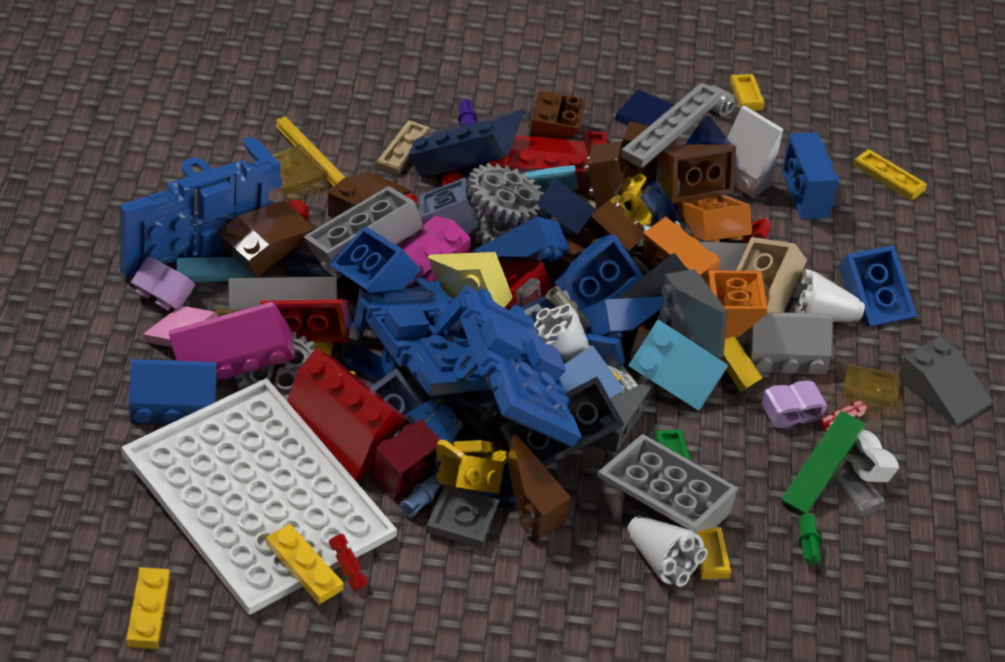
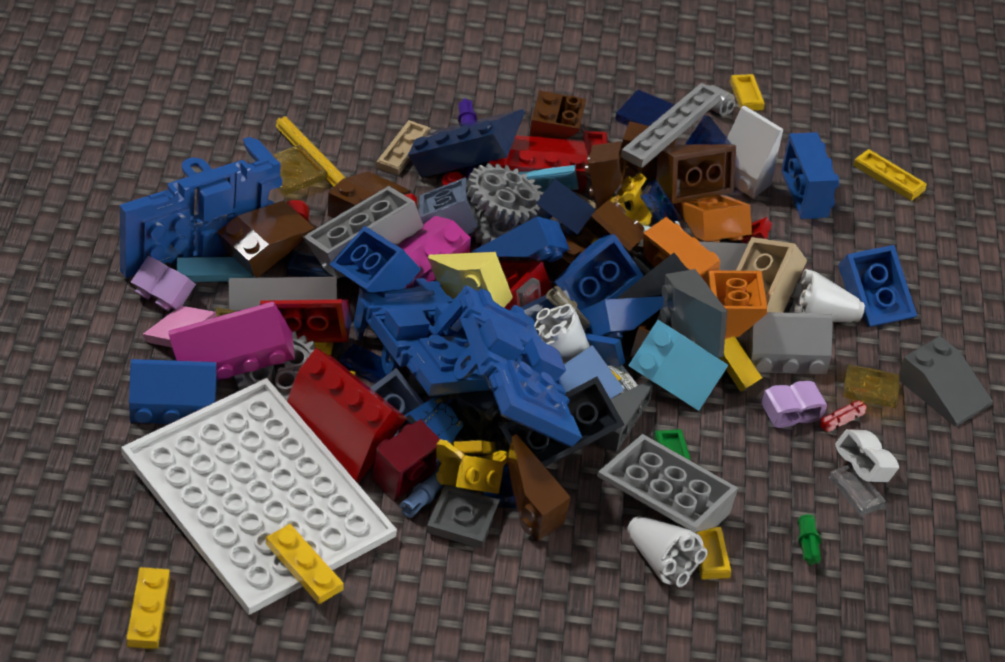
red axle [329,533,368,591] -> none
green tile [781,410,865,515] -> none

